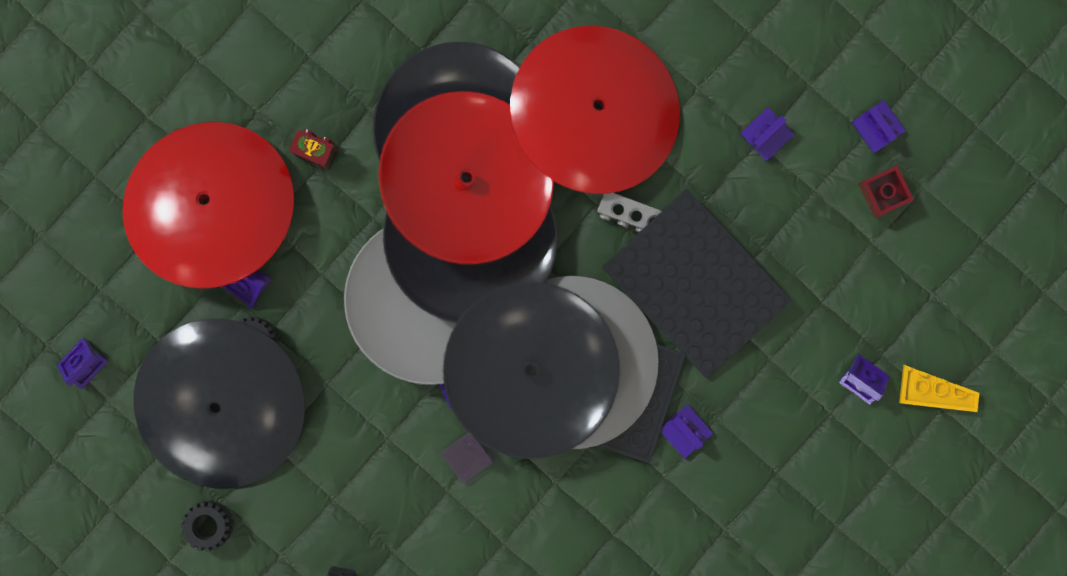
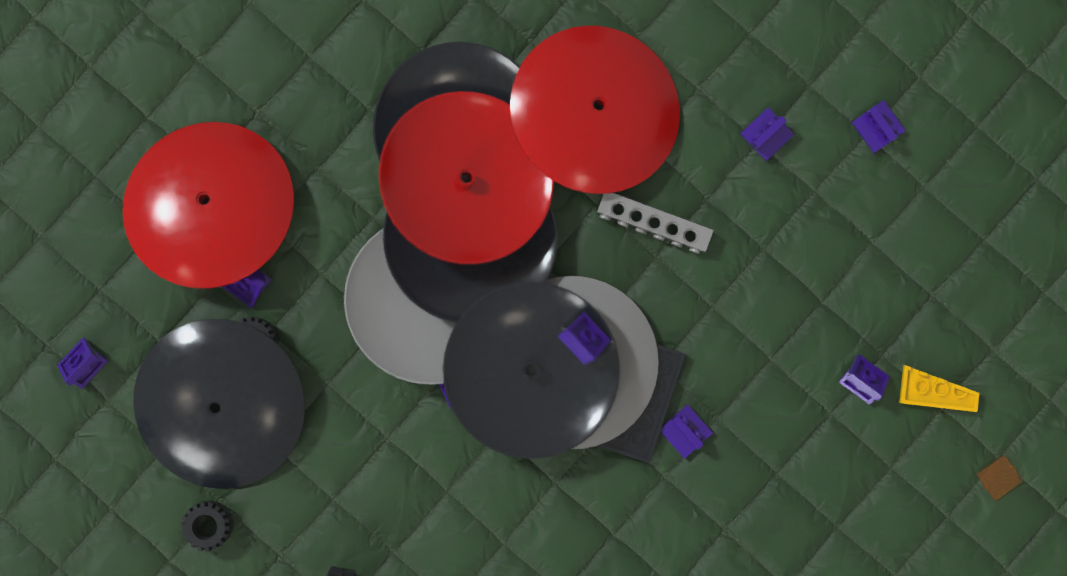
dark red brick [289,129,338,170] -> none
clear purple bracket [441,432,493,484] -> none
black plate [602,188,792,379] -> none
dark red brick [858,165,914,218] -> none
none -> dark purple bracket [558,312,611,365]
none -> clear orange piece [976,455,1023,500]

